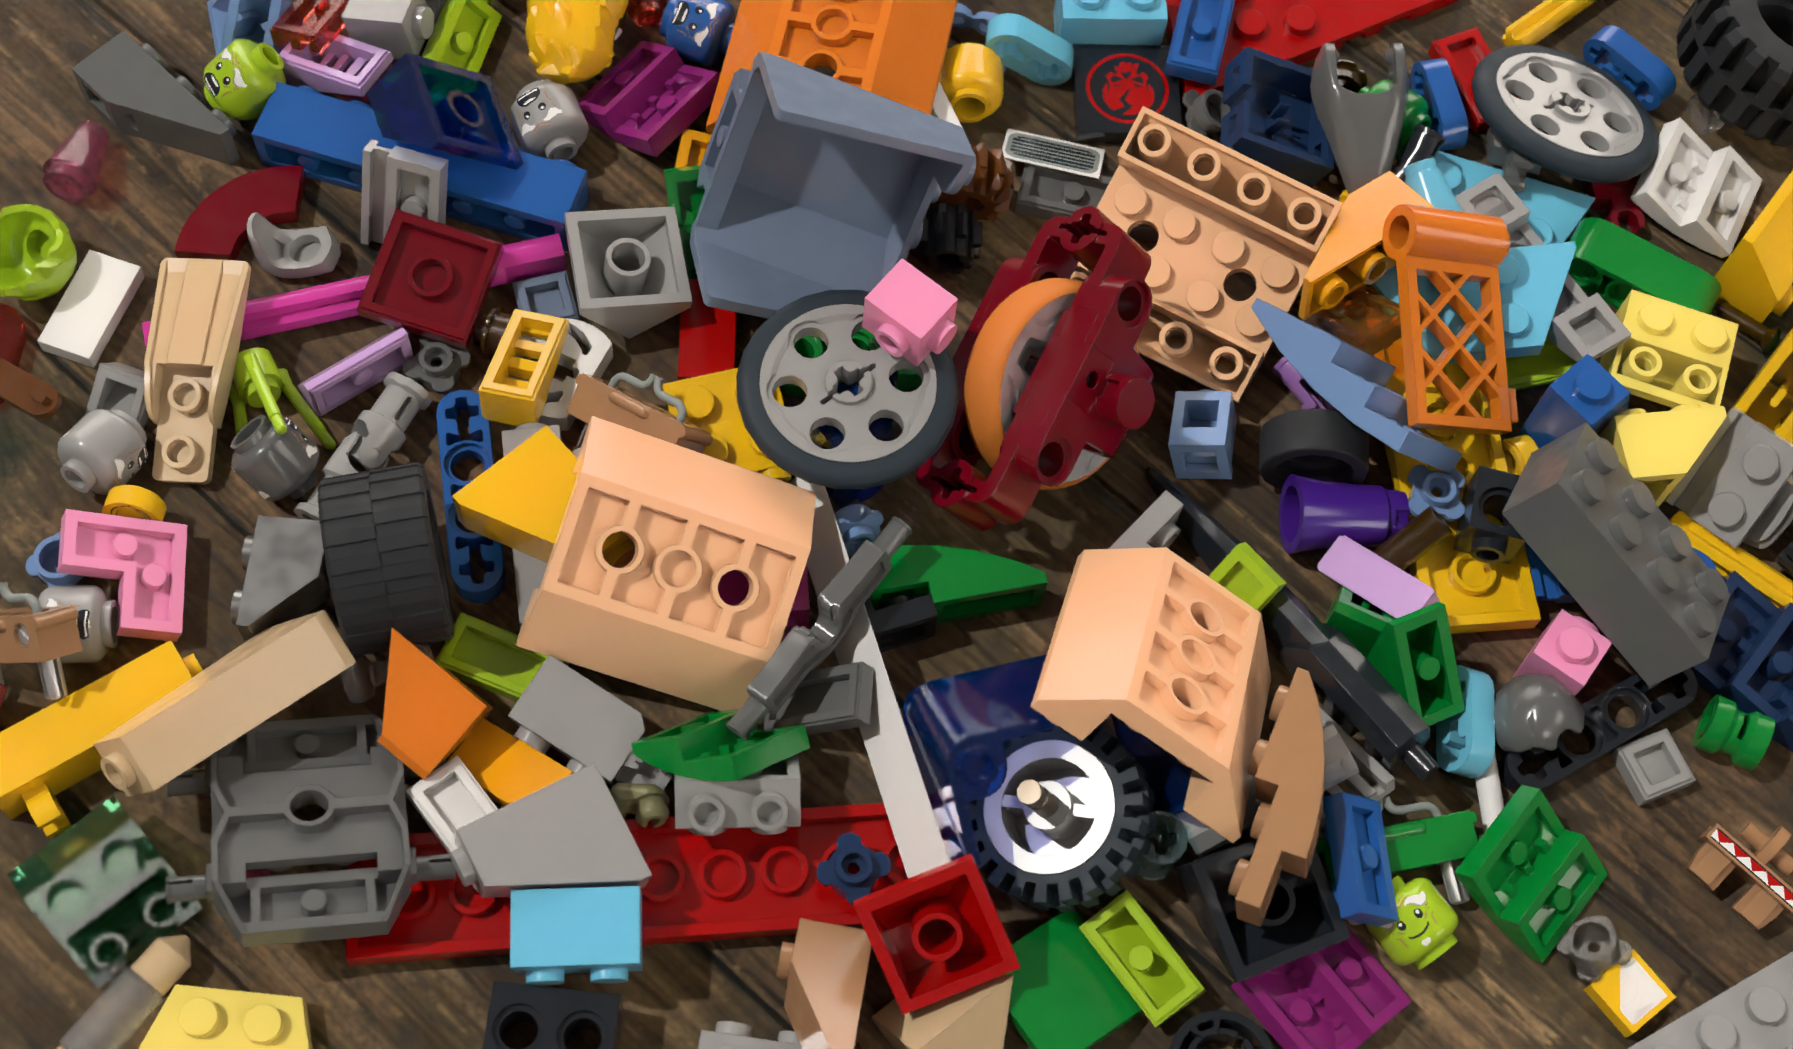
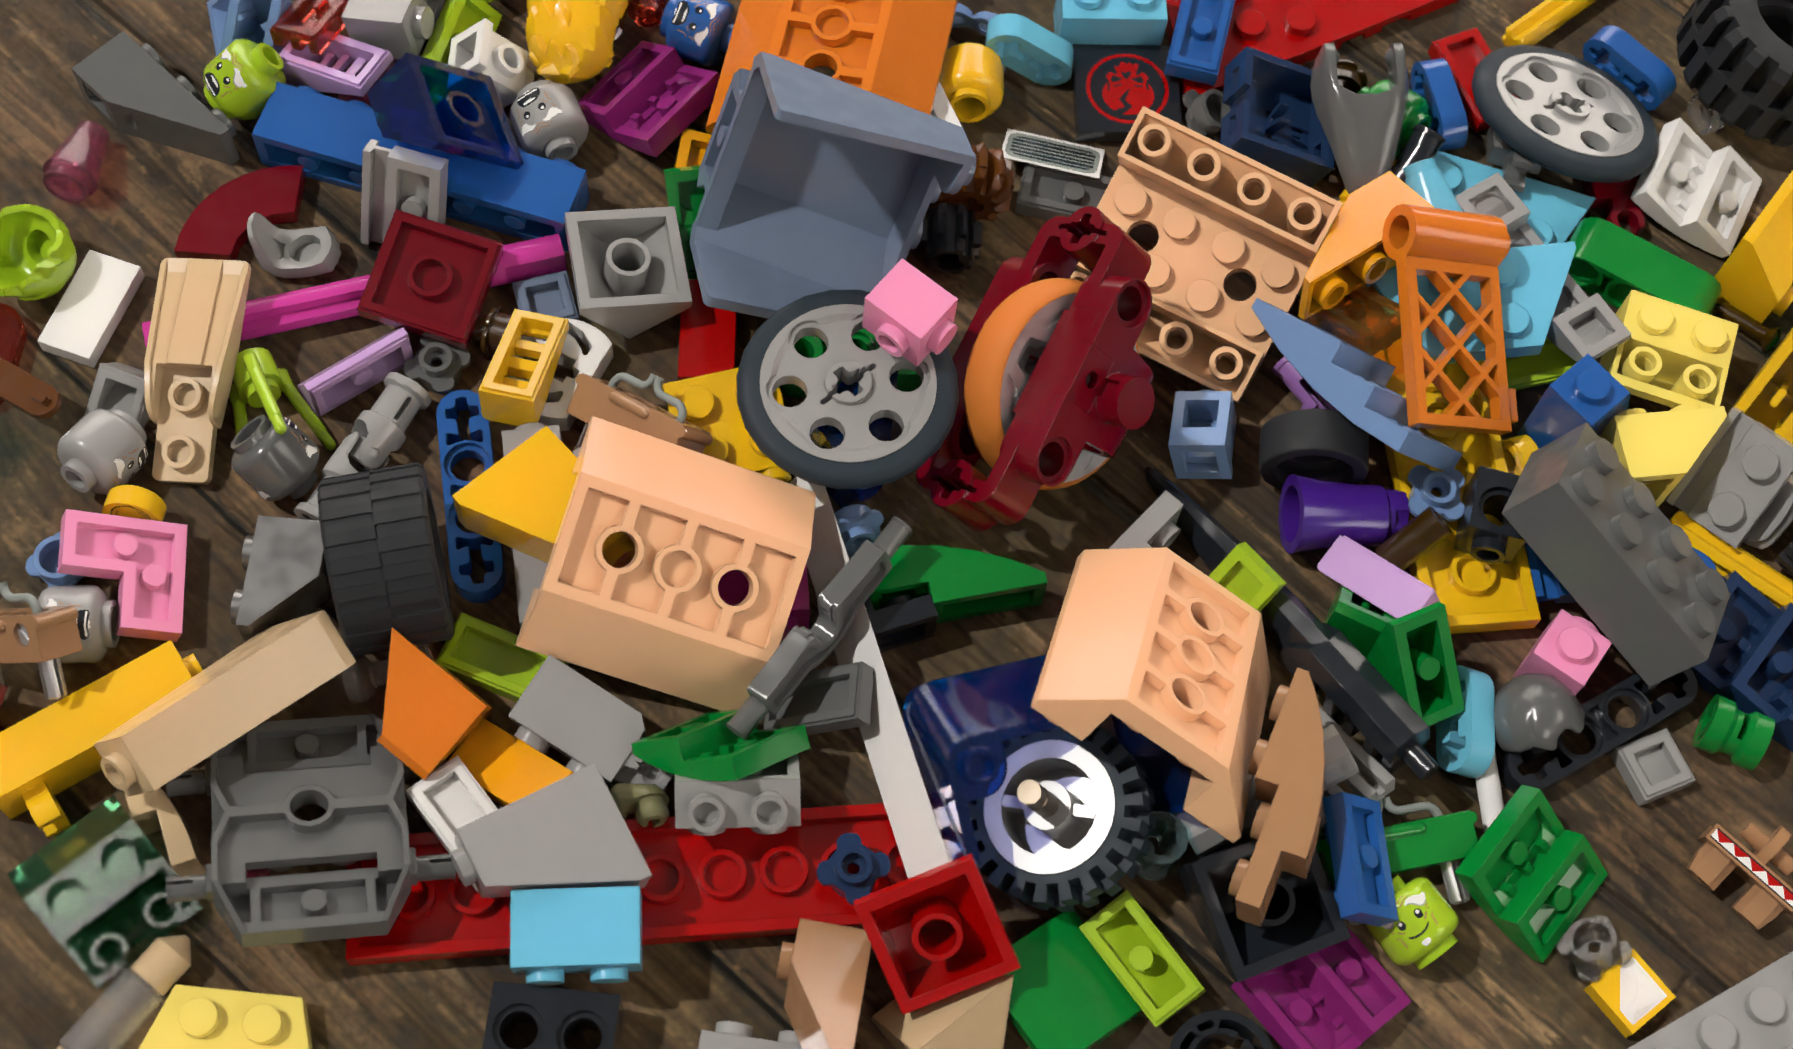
none -> tan slope [125,787,206,876]
none -> white brick [445,18,534,112]

